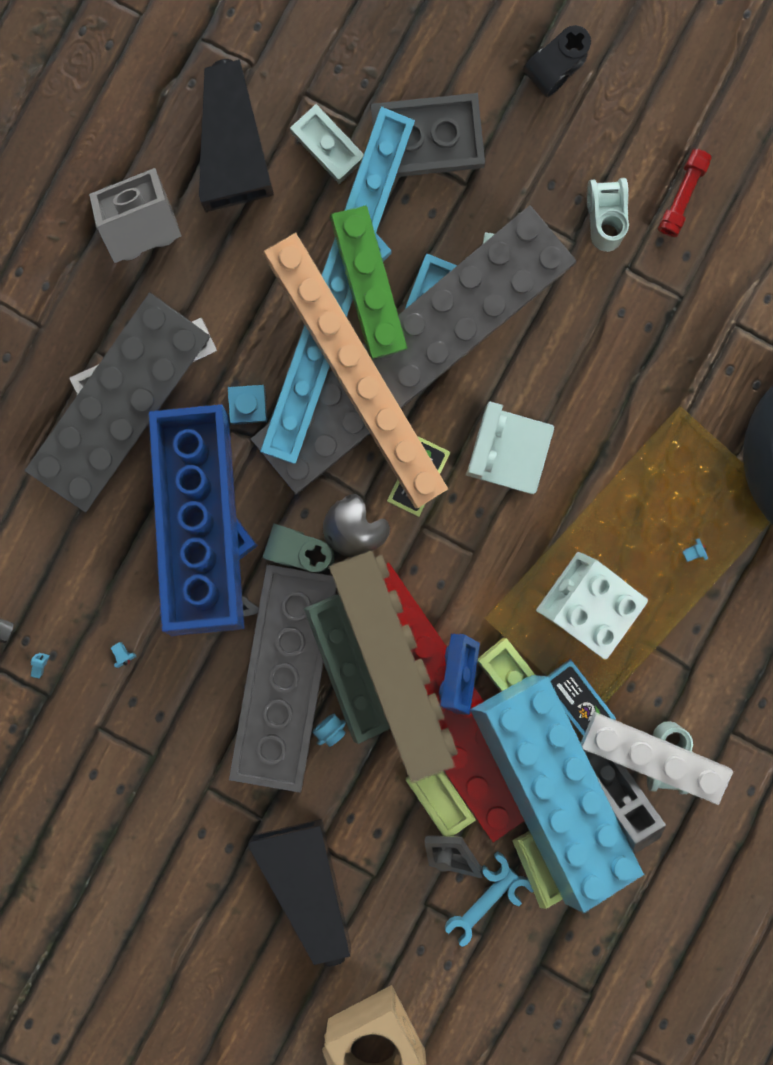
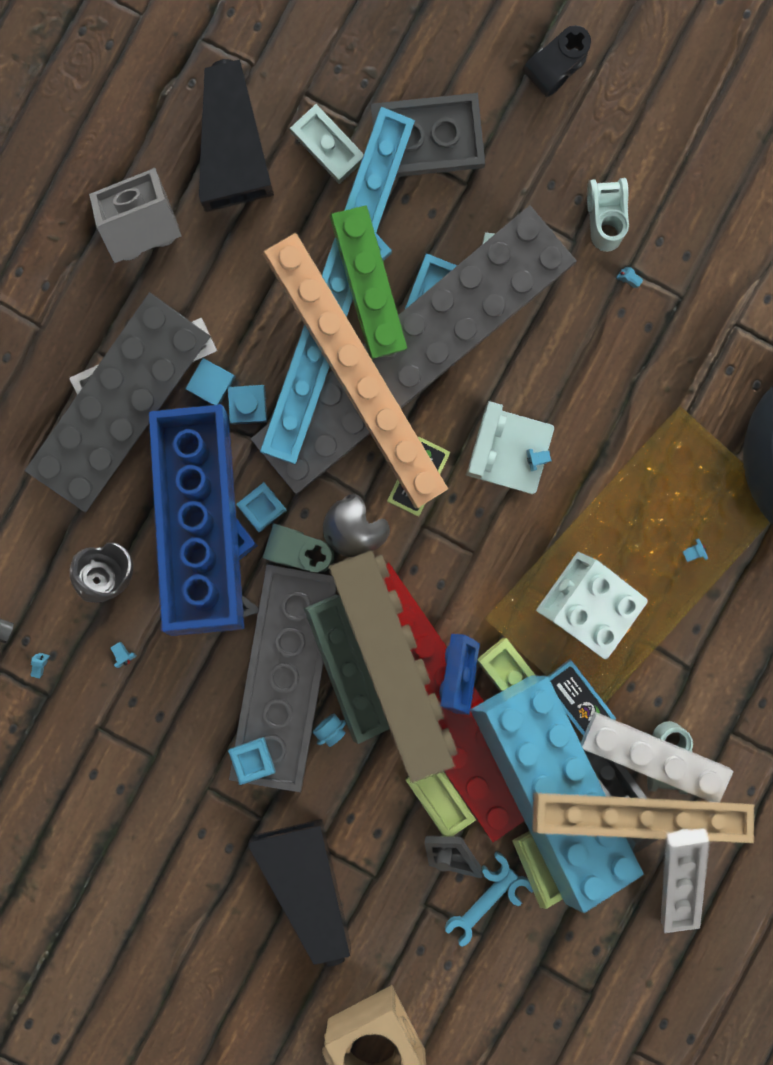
red bar [658,149,712,237] -> none
none -> flat silver helmet [70,542,133,602]
none -> medium azure tile [185,358,235,405]
none -> medium azure tile [228,737,276,785]
none -> medium azure tile [236,482,287,533]
none -> medium azure piece [526,449,551,471]
none -> tan plate [532,793,754,843]
none -> medium azure piece [616,267,643,288]
none -> white plate [661,829,709,933]

